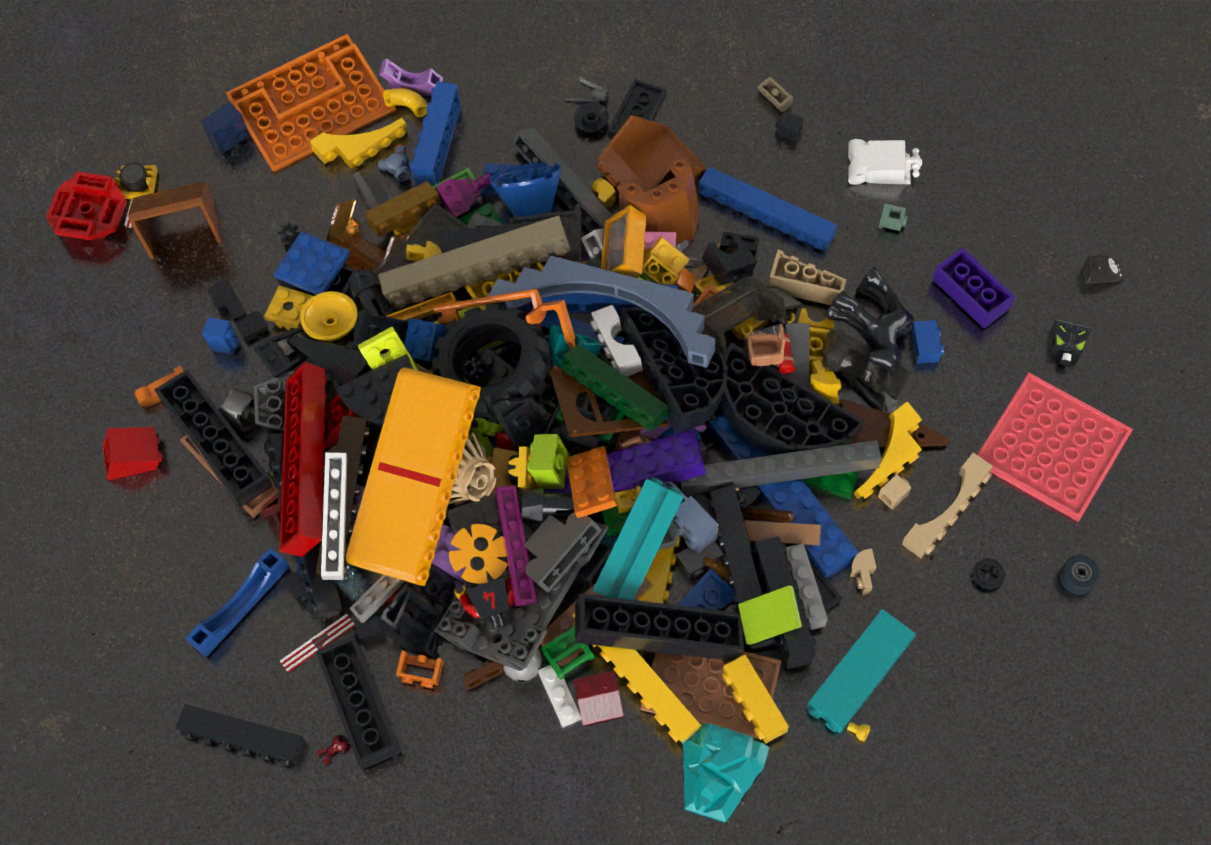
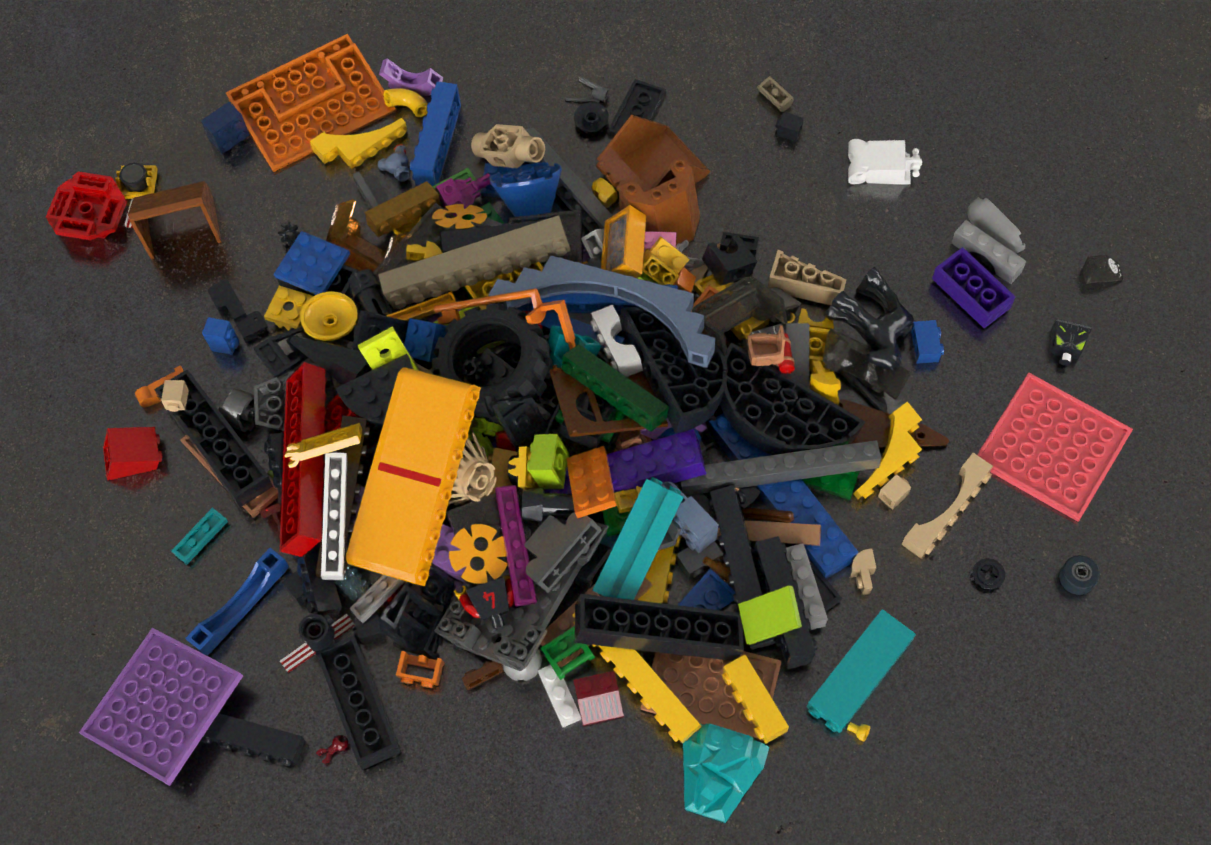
blue brick [698,167,837,251] -> none
sand green brick [878,204,908,231] -> none
none -> medium lavender plate [79,628,243,786]
none -> tan brick [161,380,189,412]
none -> teal plate [171,507,228,565]
none -> yellow tile [285,423,362,467]
none -> black piece [298,613,336,651]
none -> light orange piece [432,204,487,229]
none -> tan brick [471,124,545,168]
none -> light grey arch [951,220,1026,284]
none -> light grey brick [967,197,1025,254]

